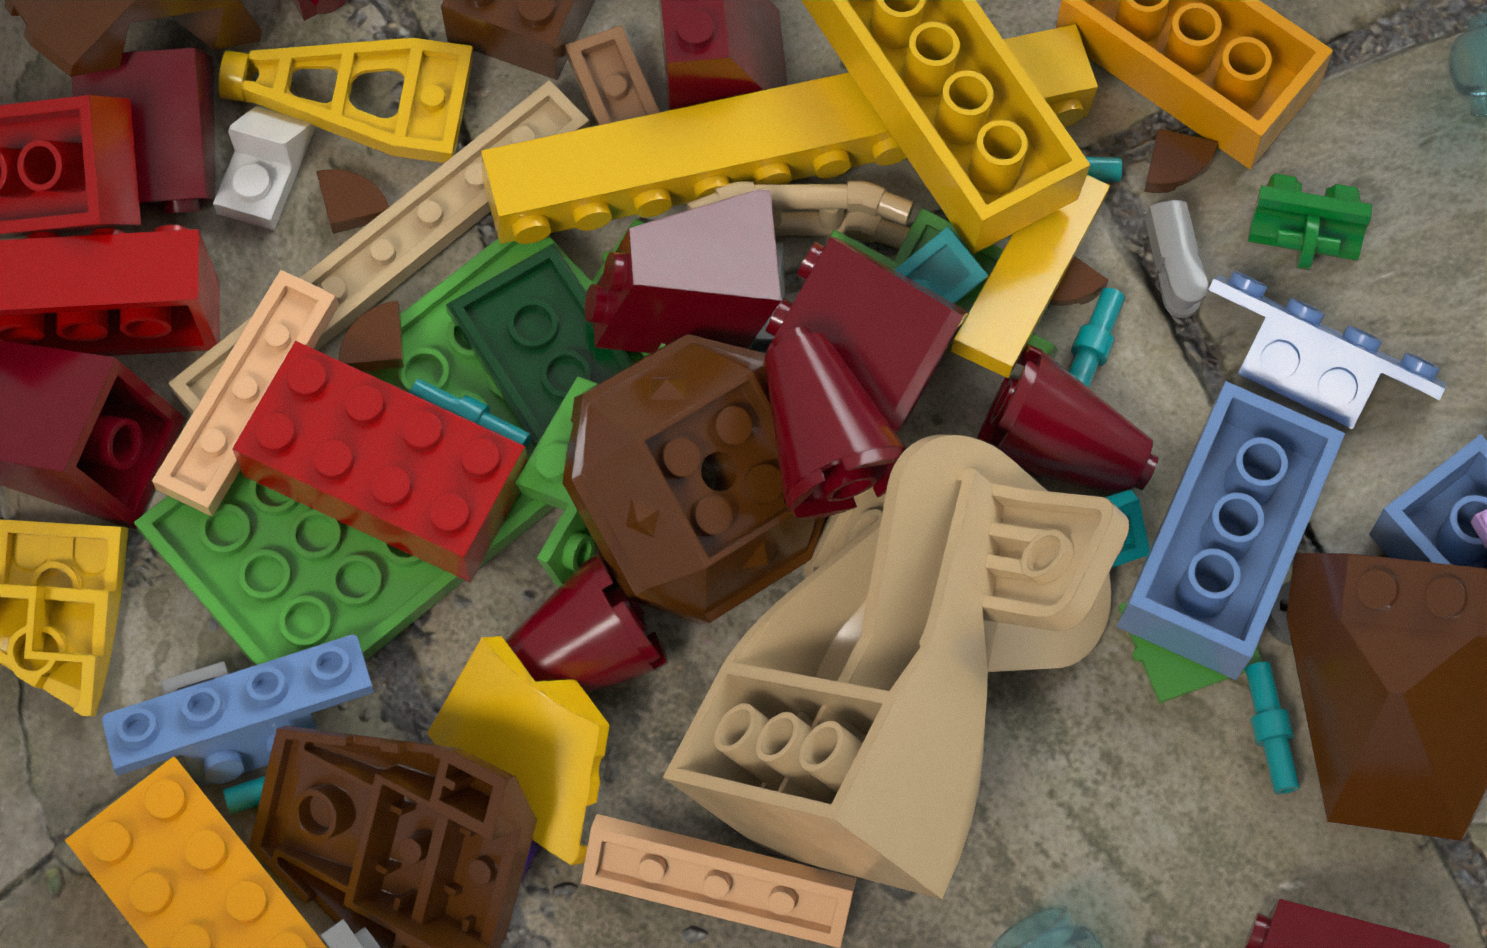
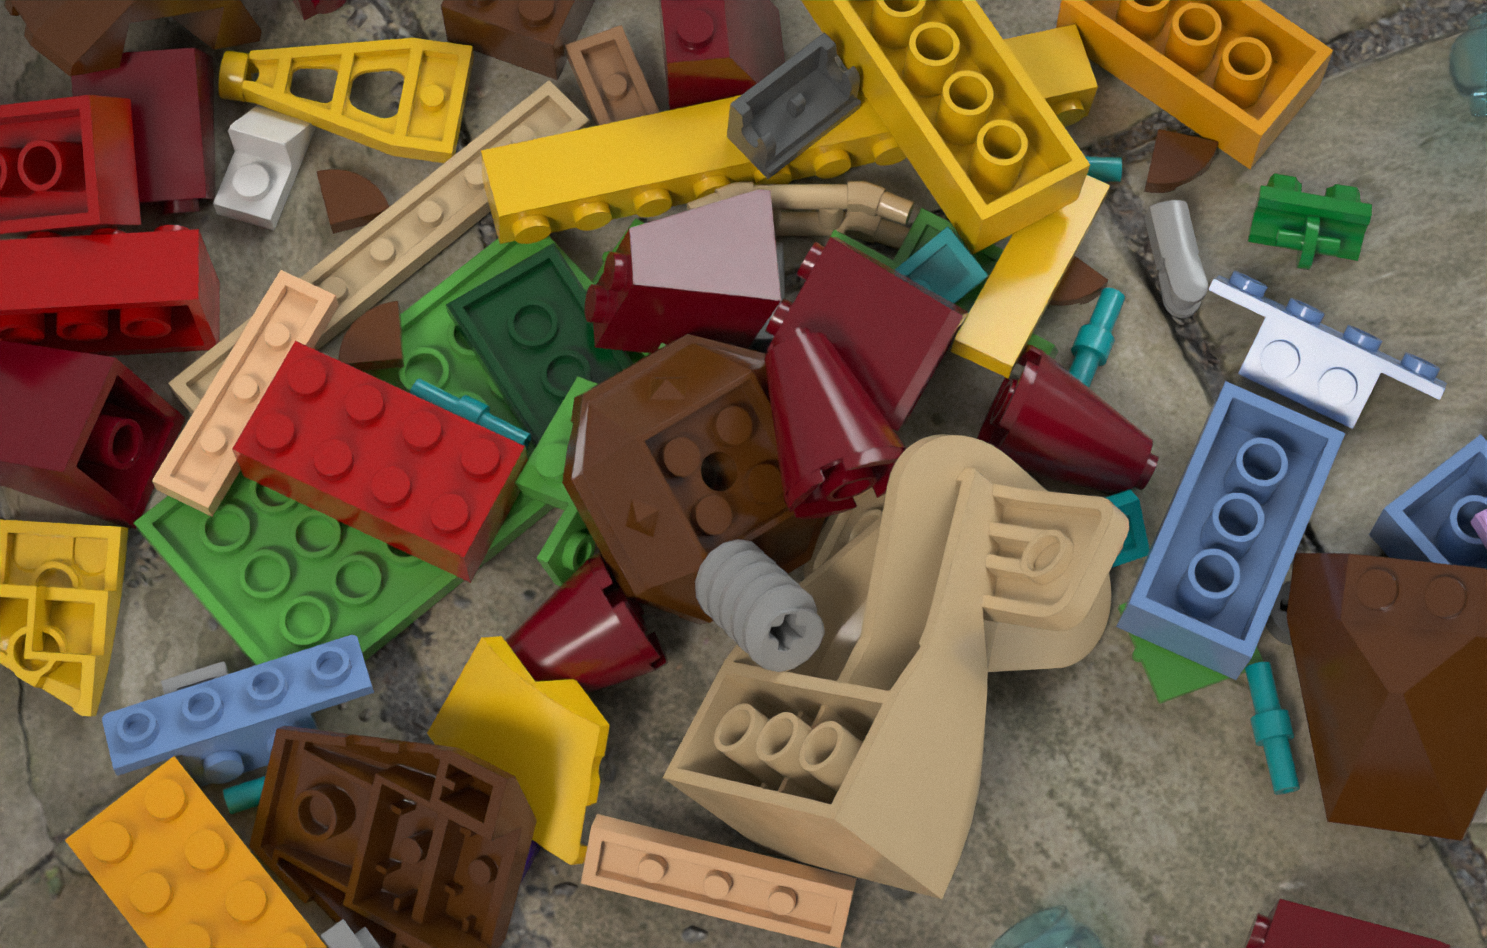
none -> light grey piece [695,539,825,672]
none -> dark grey hinge [727,32,861,179]

